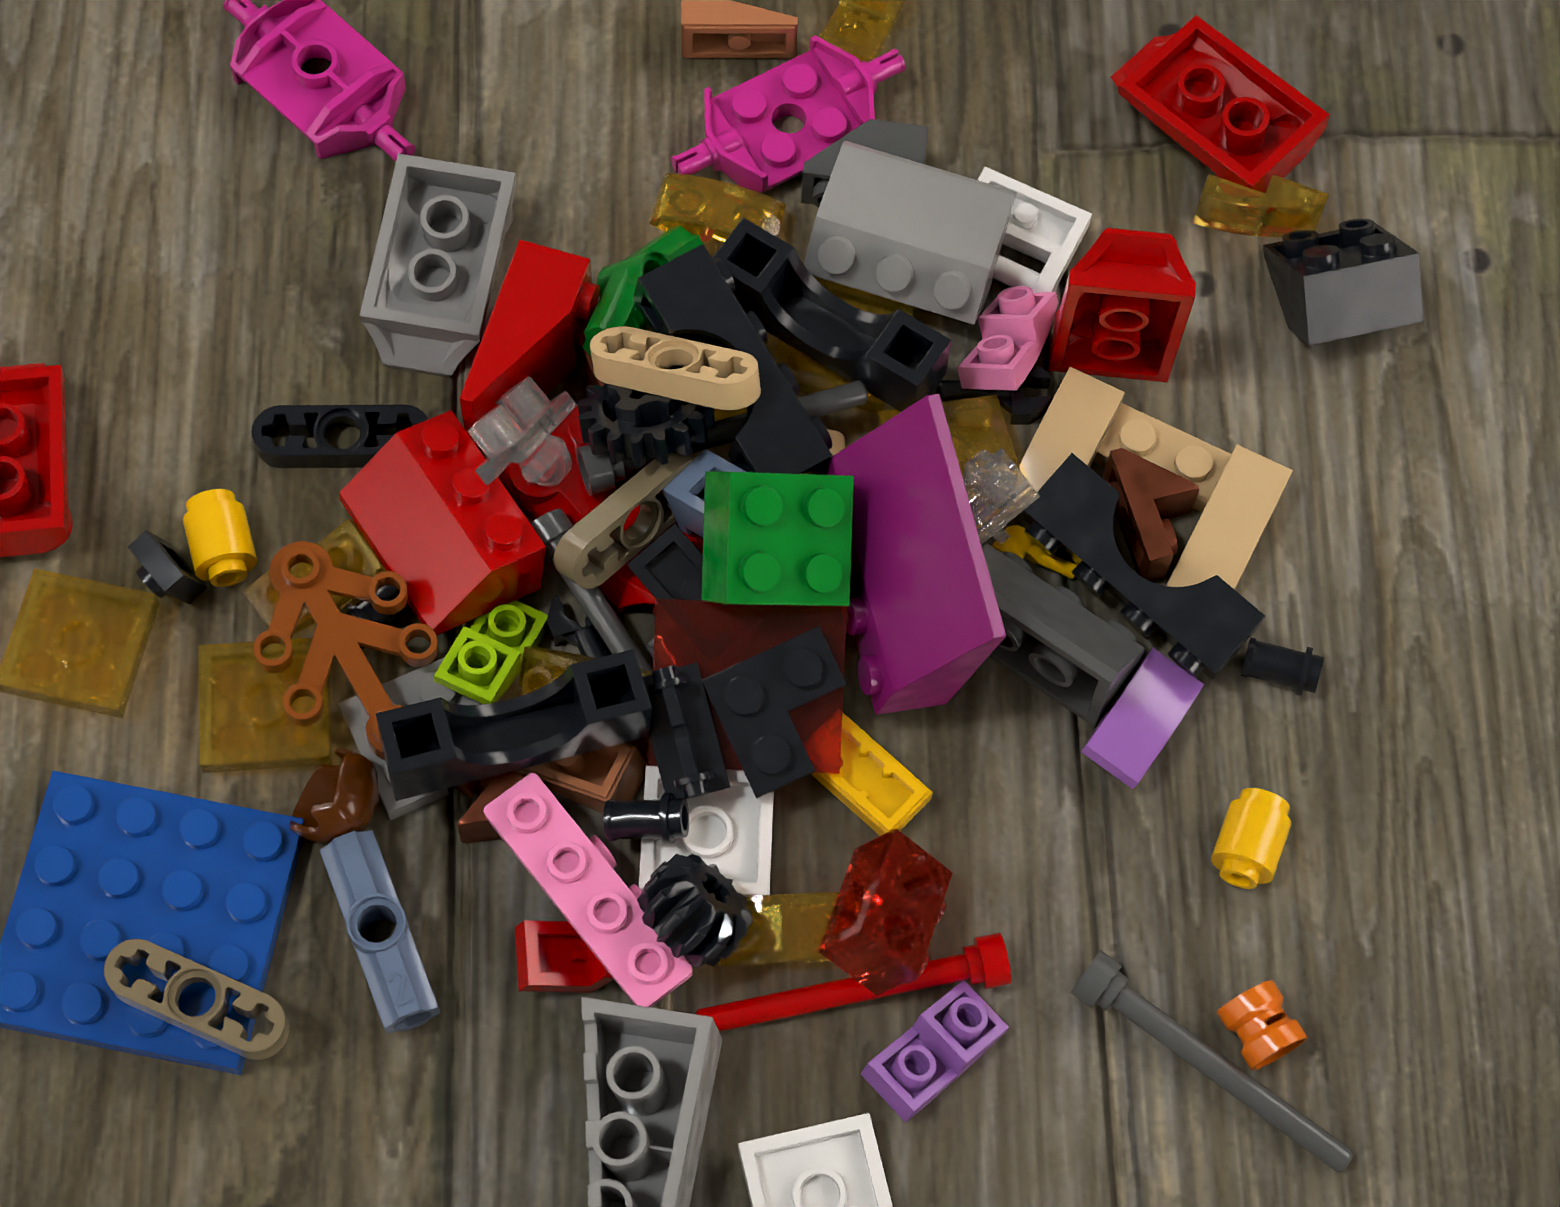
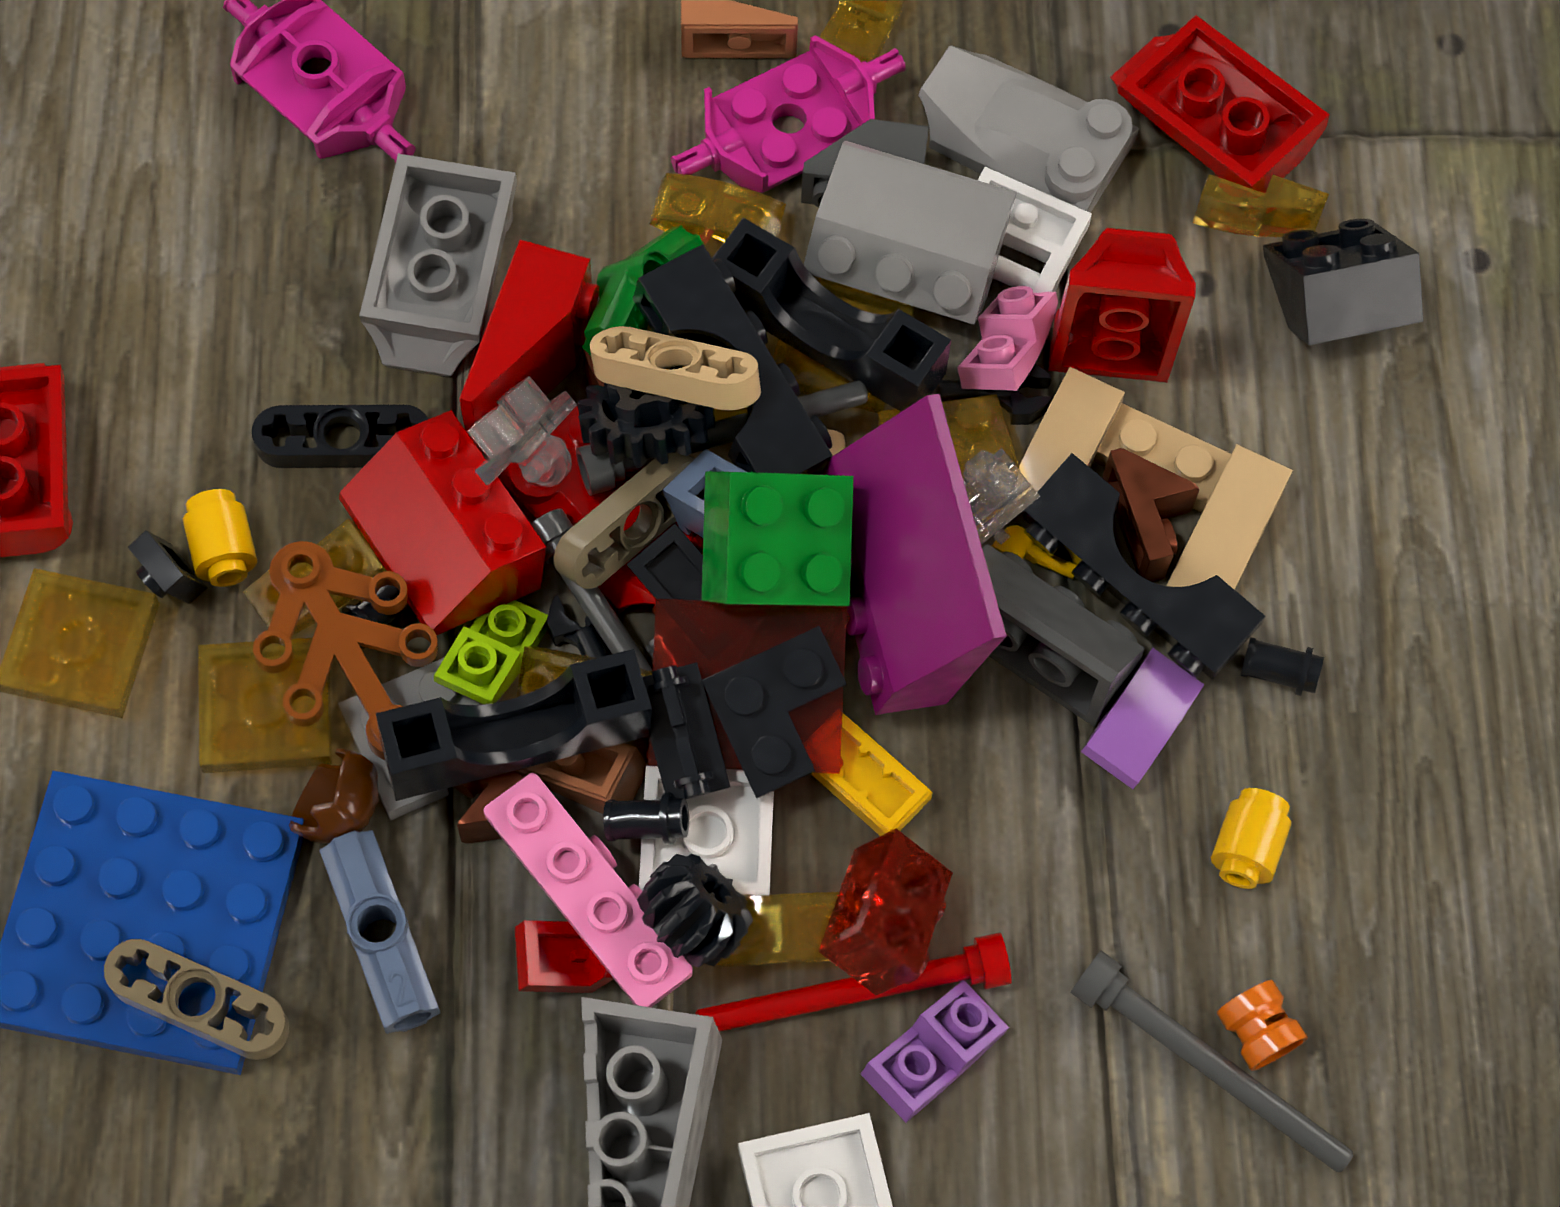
none -> light grey slope [918,45,1139,213]

